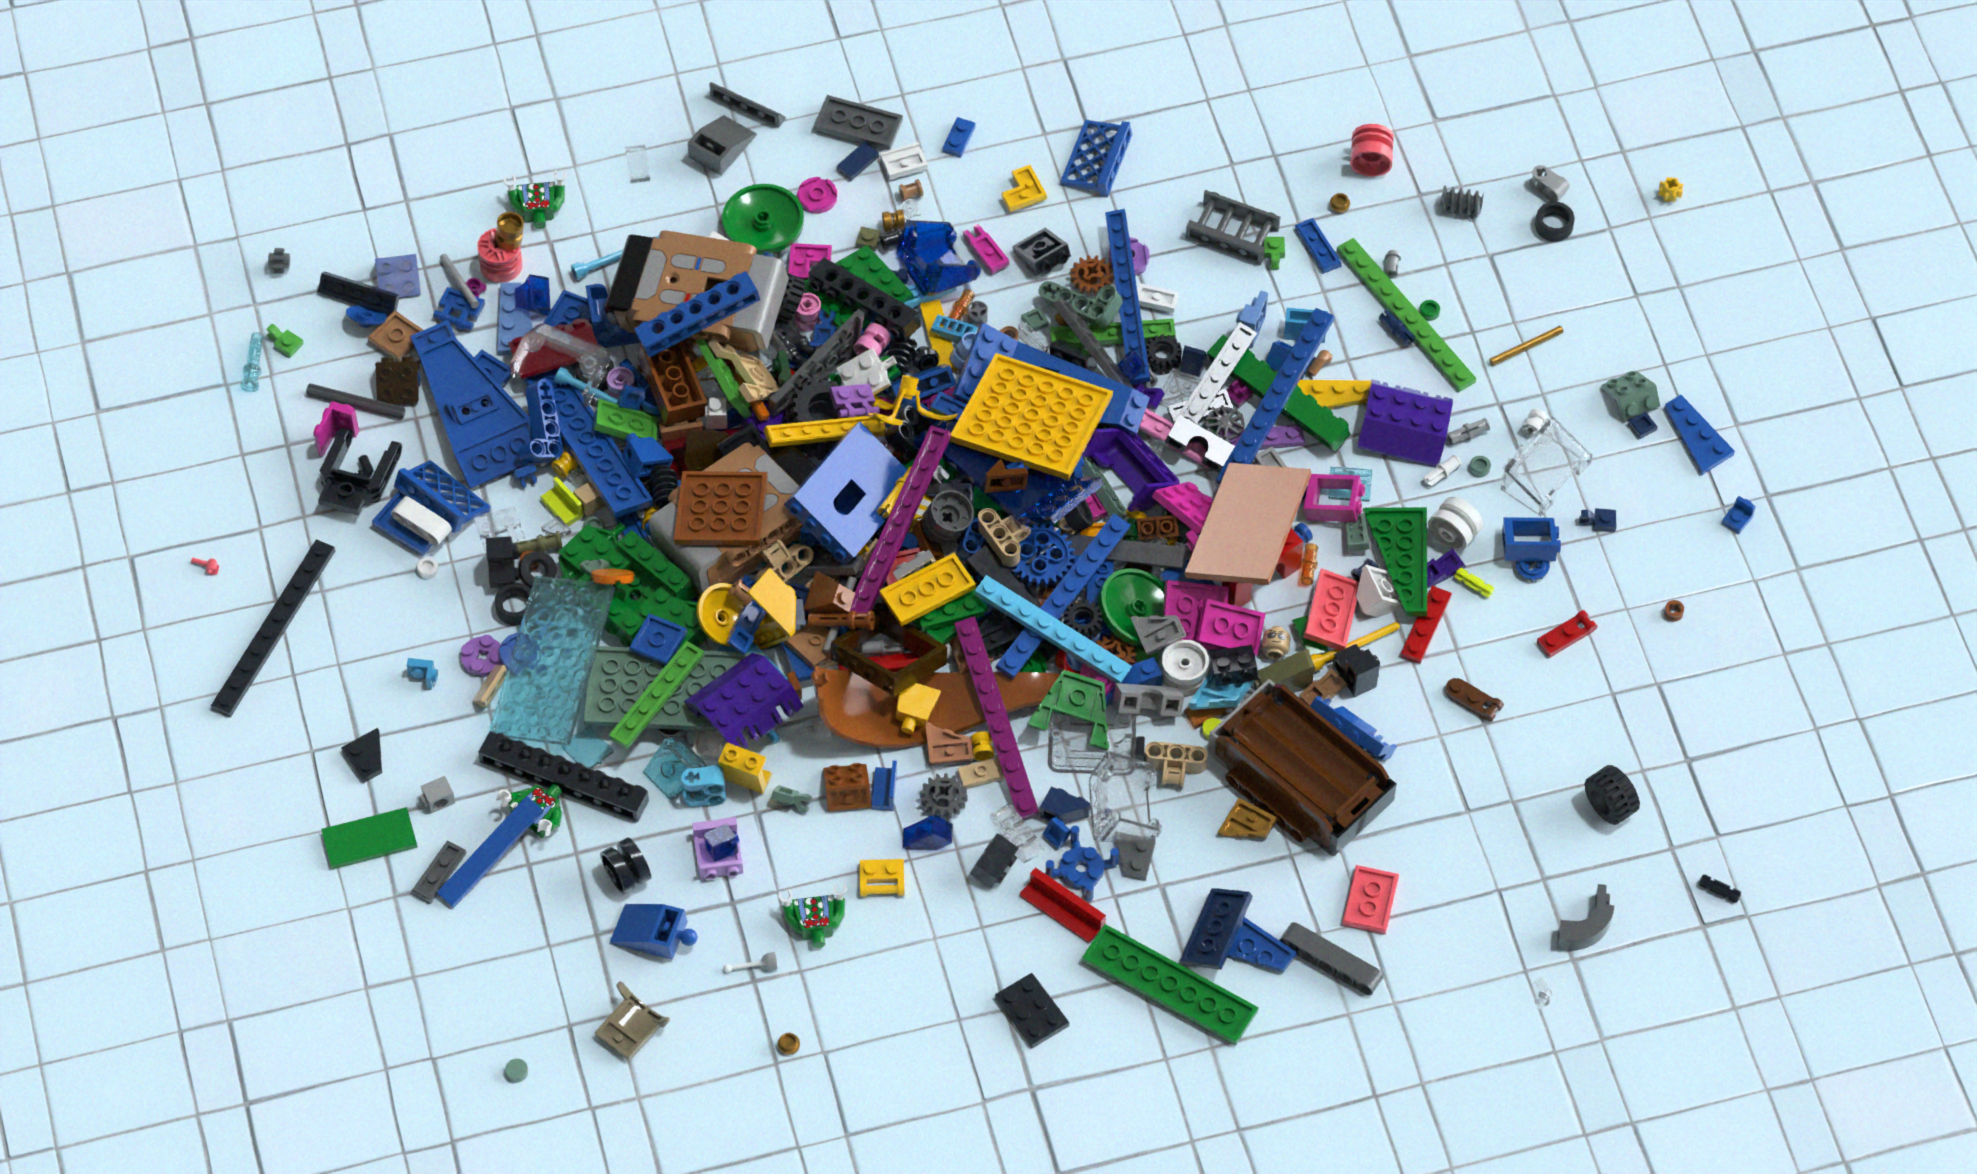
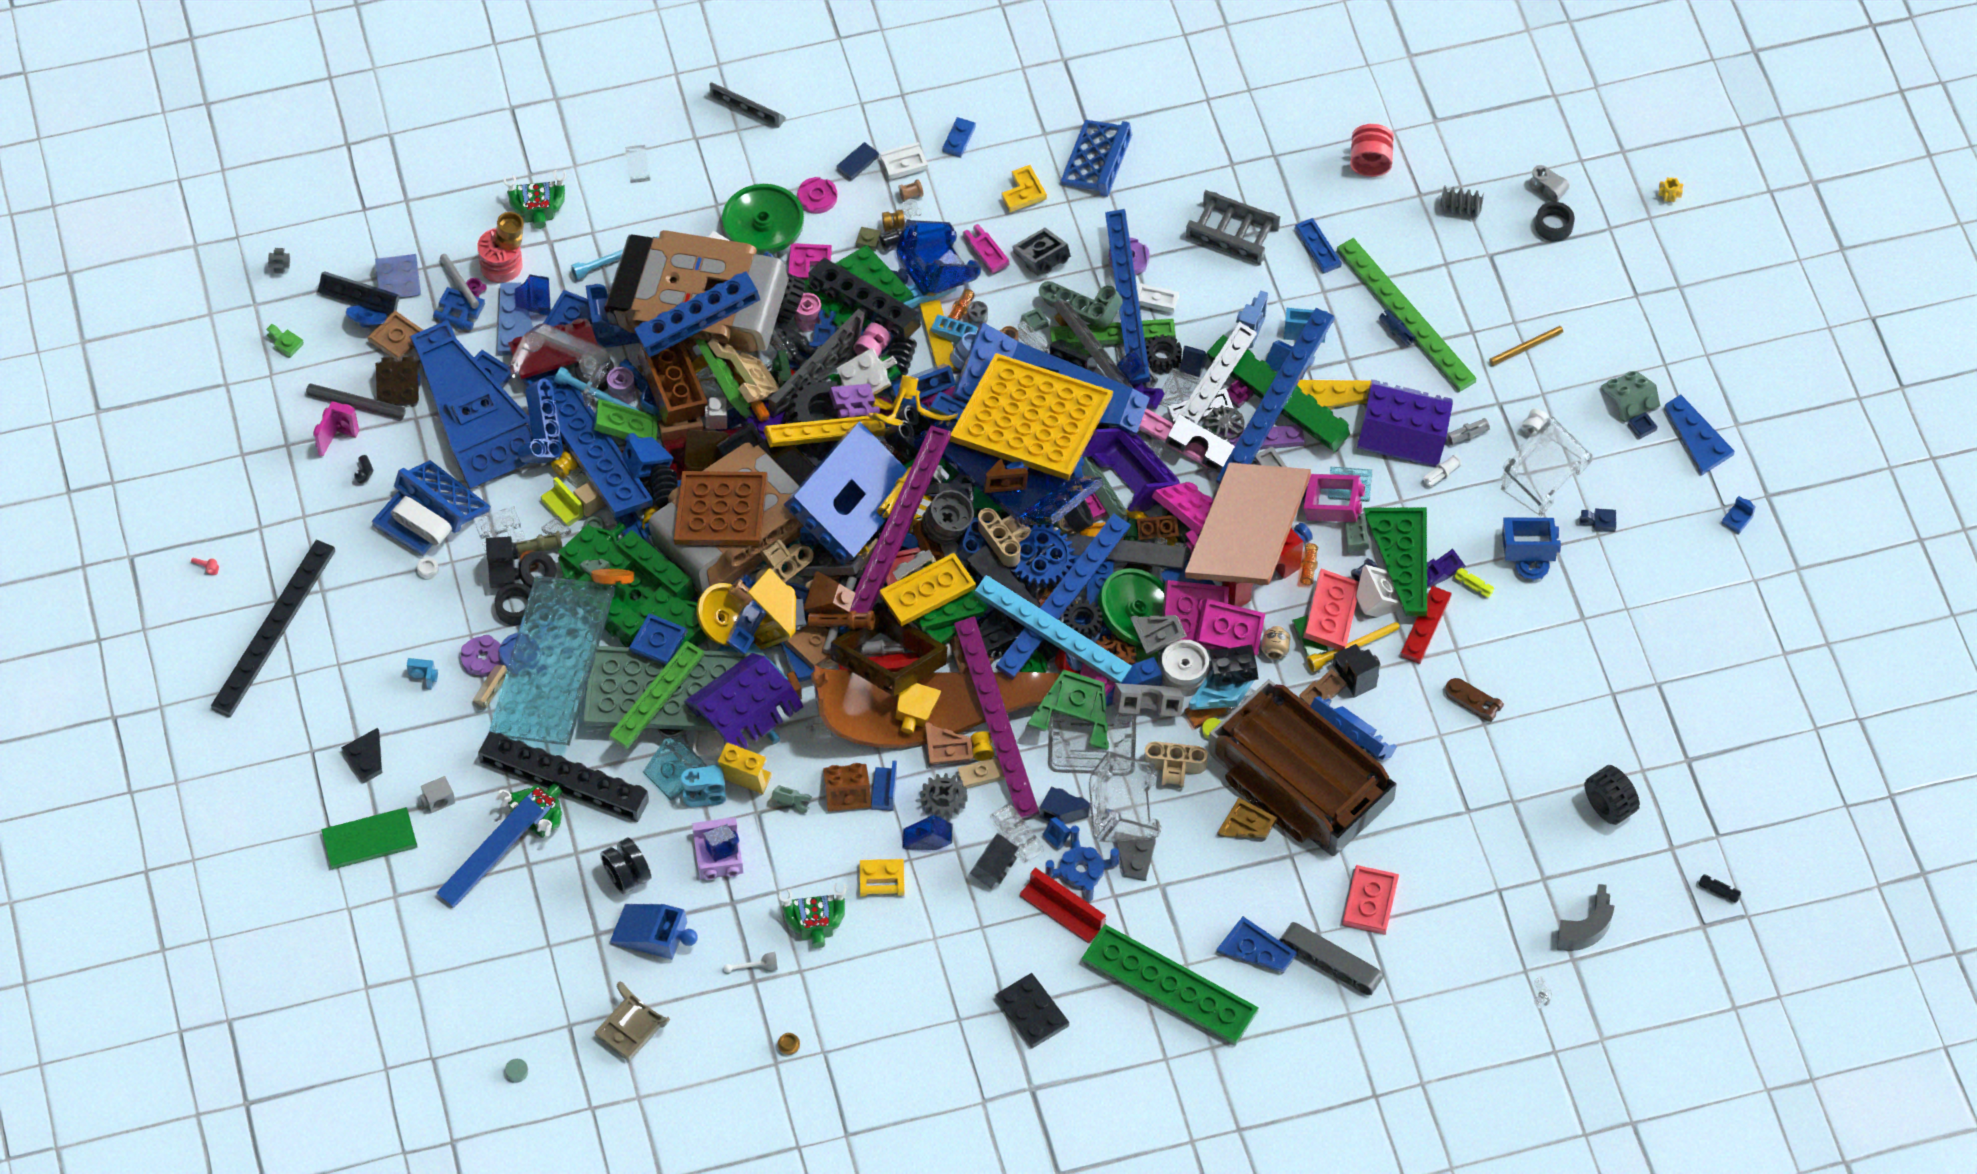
clear light blue pin [240,332,264,392] -> none
black plate [318,427,402,515] -> none
dark grey tile [411,840,466,904] -> none
blue tile [512,463,537,488] -> none
clear light blue piece [562,726,614,769] -> none
blue plate [617,385,645,410] -> none
dark grey slope [687,115,757,175] -> none
dark grey plate [814,95,903,150] -> none
black cone [913,346,940,373] -> none
dark orange gear [1070,255,1114,297] -> none
black tile [1135,736,1145,766] -> none
dark blue plate [1180,888,1253,970] -> none
olive slope [1254,649,1314,693] -> none
bright green plate [1264,237,1285,269] -> none
medium nougat arm [1307,350,1333,376] -> none
pearl gold plate [1330,193,1350,213] -> none
light grey pin [1385,250,1401,277] -> none
green tile [1419,300,1440,321] -> none
white wheel [1428,497,1483,551] -> none
sand green tile [1469,456,1491,477] -> none
red plate [1537,610,1598,658] -> none
dark orange bush [1664,600,1684,622] -> none

